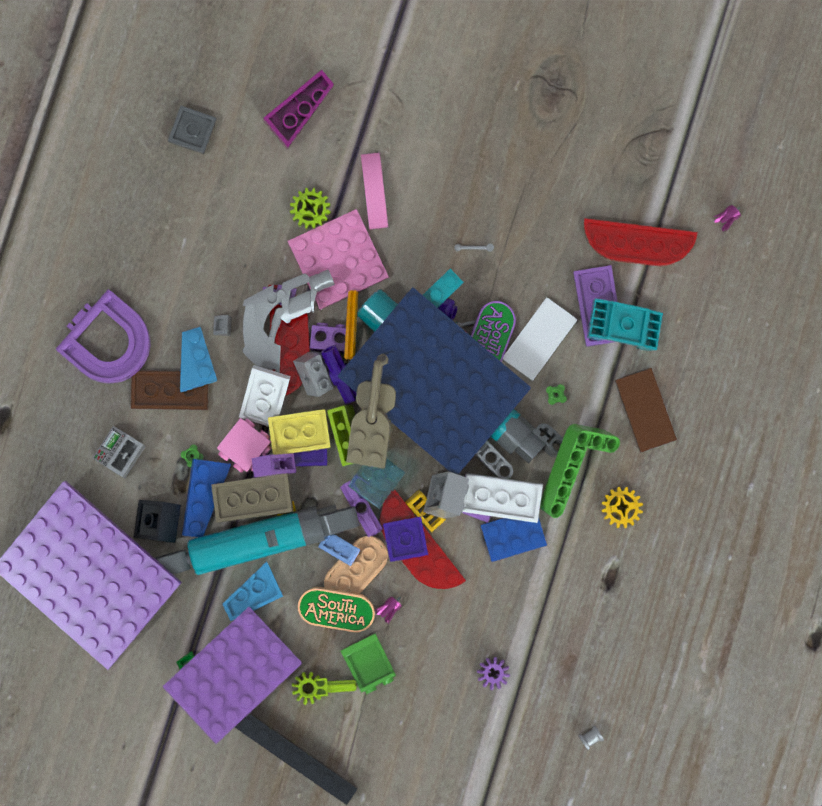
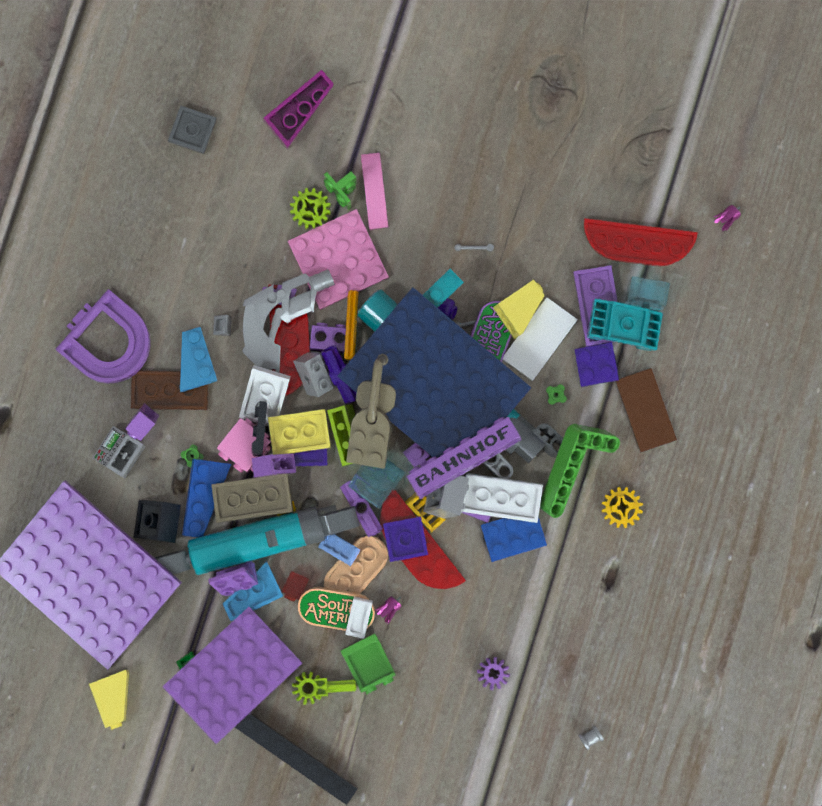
none -> light yellow slope [89,670,129,730]
none -> medium lavender brick [126,403,159,441]
none -> medium lavender bracket [208,561,258,596]
none -> black hinge [251,401,267,457]
none -> clear red brick [282,571,309,602]
none -> bright green bracket [324,171,357,210]
none -> white tile [345,596,373,639]
none -> medium lavender plate [403,443,430,468]
none -> medium lavender brick [407,417,521,499]
none -> light yellow slope [493,280,544,339]
none -> dark purple plate [574,342,619,387]
none -> clear light blue brick [625,276,670,312]

